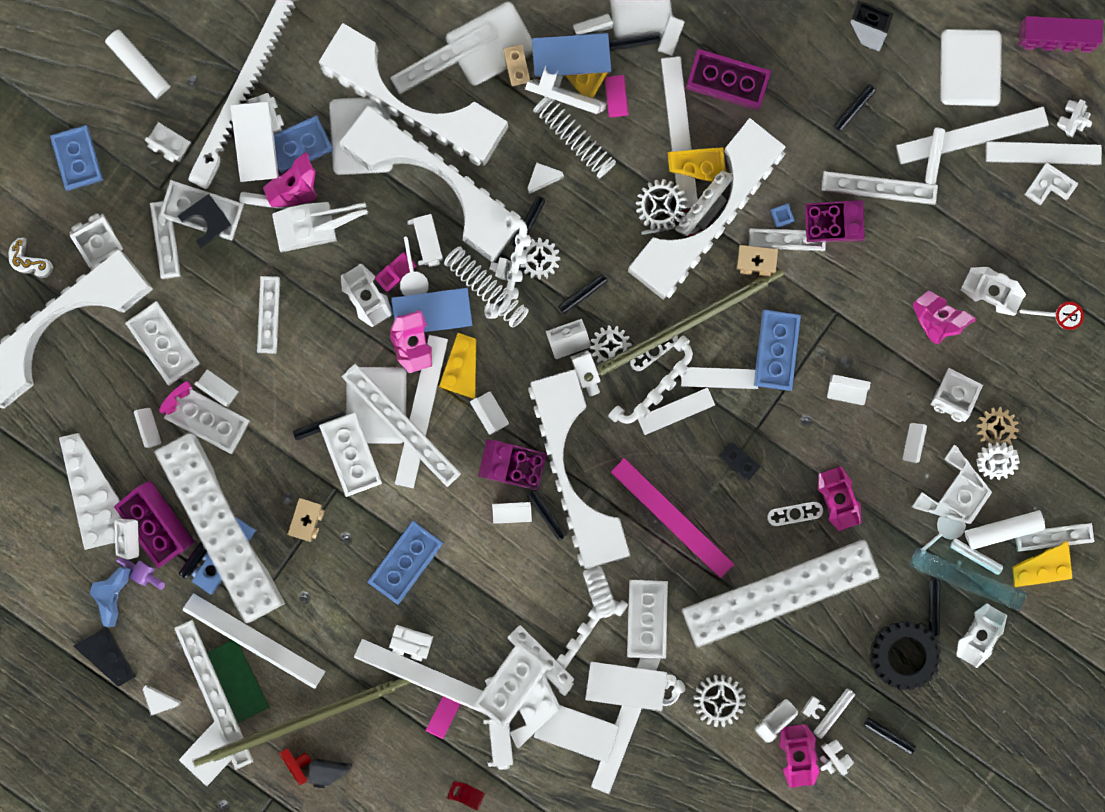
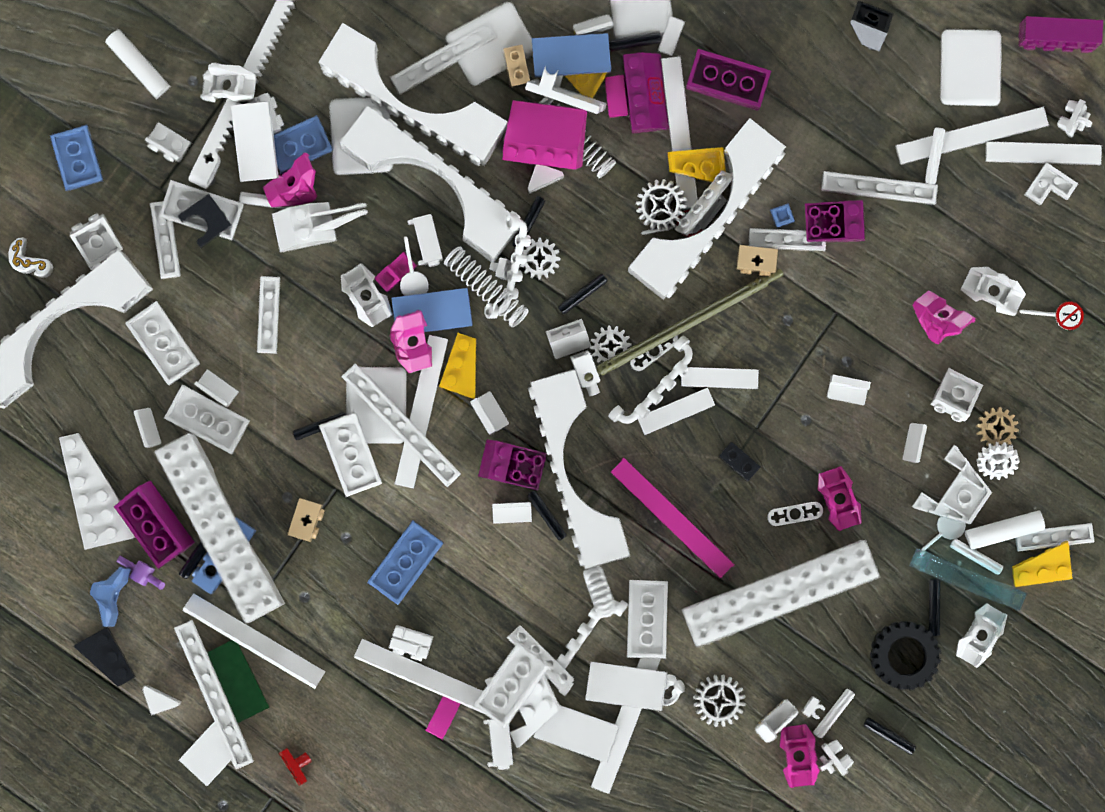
white slope [114,518,139,560] -> none
dark pink slope [159,381,193,415] -> none
olive axle [192,678,412,767] -> none
black slope [309,758,352,788] -> none
dark red bracket [447,781,485,811] -> none
medium blue tile [754,310,801,391] -> none
black axle [834,84,876,132] -> none
none -> white piece [201,63,256,102]
none -> dark pink slope [503,100,587,170]
none -> magenta slope [623,52,669,134]

